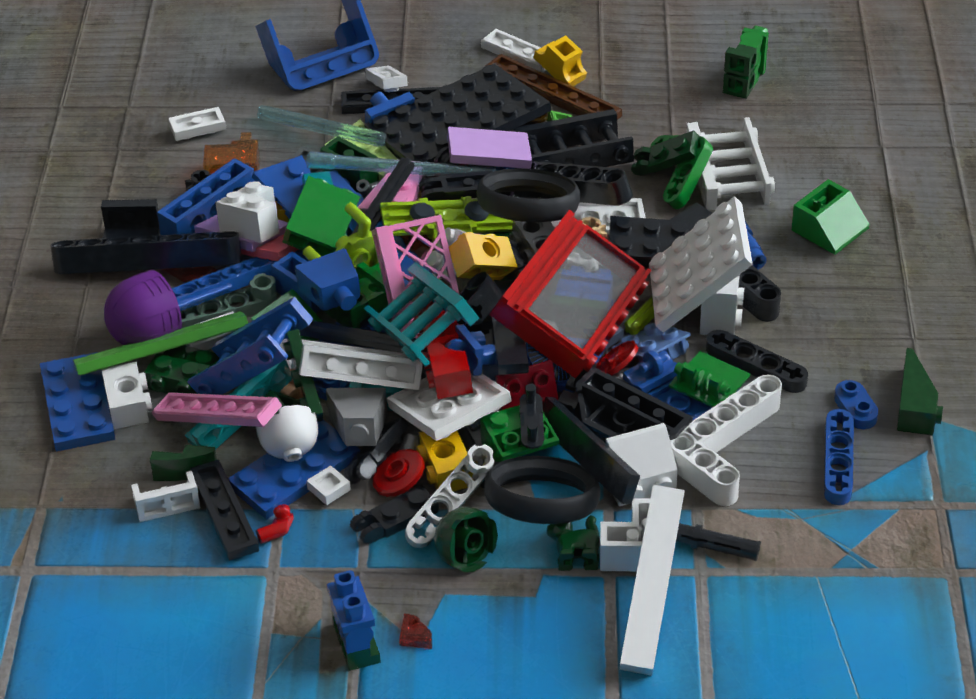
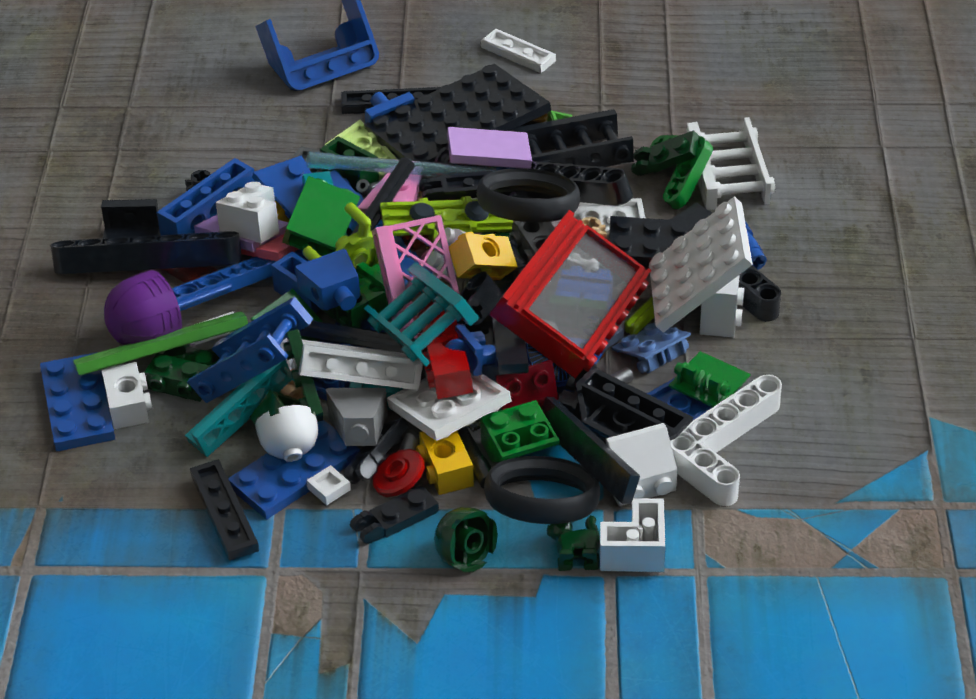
white hinge [131,471,200,522] -> none
dark green slope [150,445,217,481] -> none
bright pink tile [152,393,282,427] -> none
white plate [169,107,226,141] -> none
sand green beam [180,273,277,328] -> none
clear orange hinge [203,132,260,174] -> none
red arm [256,504,294,544] -> none
clear light blue axle [257,105,386,147] -> none
blue hips [327,570,381,671] -> none
white plate [365,66,408,92] -> none
clear red tile [399,613,432,649] -> none
white beam [405,444,494,548] -> none
reddish brown tile [485,54,622,120] -> none
black piece [520,384,544,449] -> none
yellow brick [533,35,587,86] -> none
red wheel [596,340,639,376] -> none
white slope [619,485,685,676] -> none
blue hips [623,350,677,393] -> none
black pin [676,523,761,561] -> none
black beam [706,330,808,393] -> none
dark green hips [722,26,769,99] -> none
green slope [791,179,870,255] -> none
blue beam [824,409,854,505] -> none
blue plate [834,380,878,429] -> none
dark green slope [897,348,943,436] -> none

